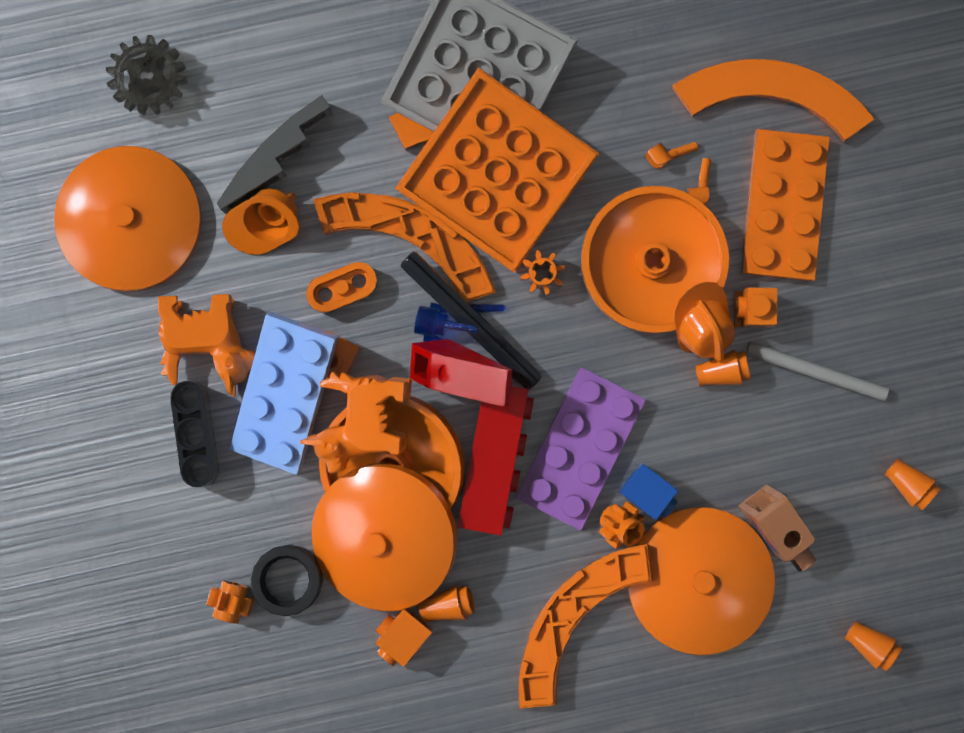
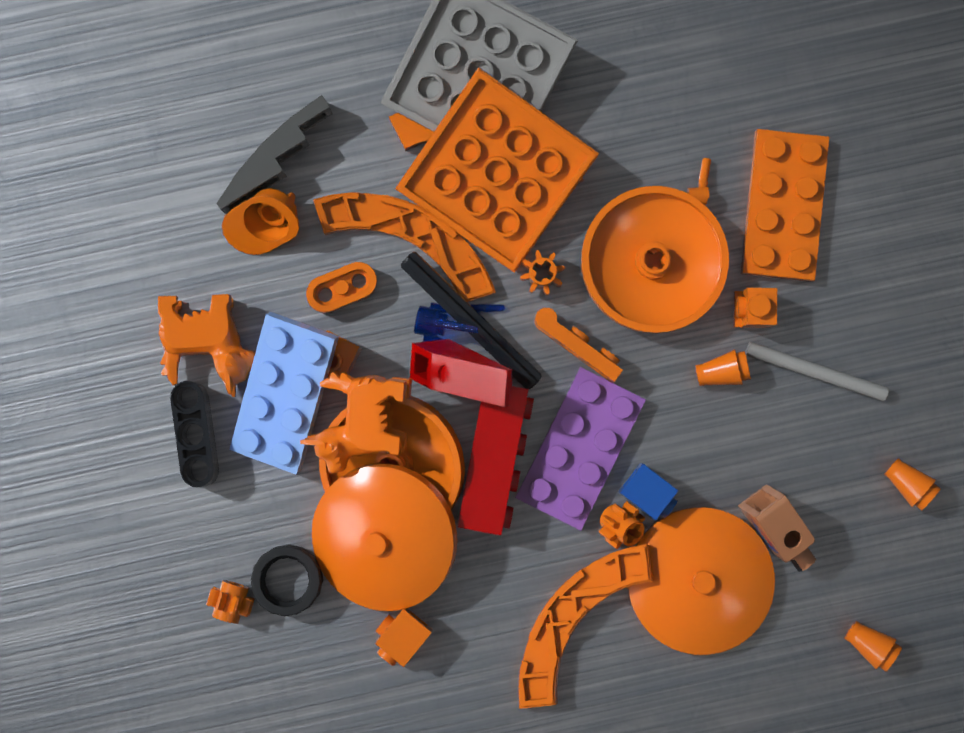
orange dish [54,146,202,292] -> none
clear smoke gear [106,35,187,116] -> none
orange cone [418,584,475,622] -> none
orange hand [645,142,698,169] -> none
orange tile [671,59,875,142] -> none
orange piece [674,281,736,362] -> none
none -> orange plate [534,307,623,383]

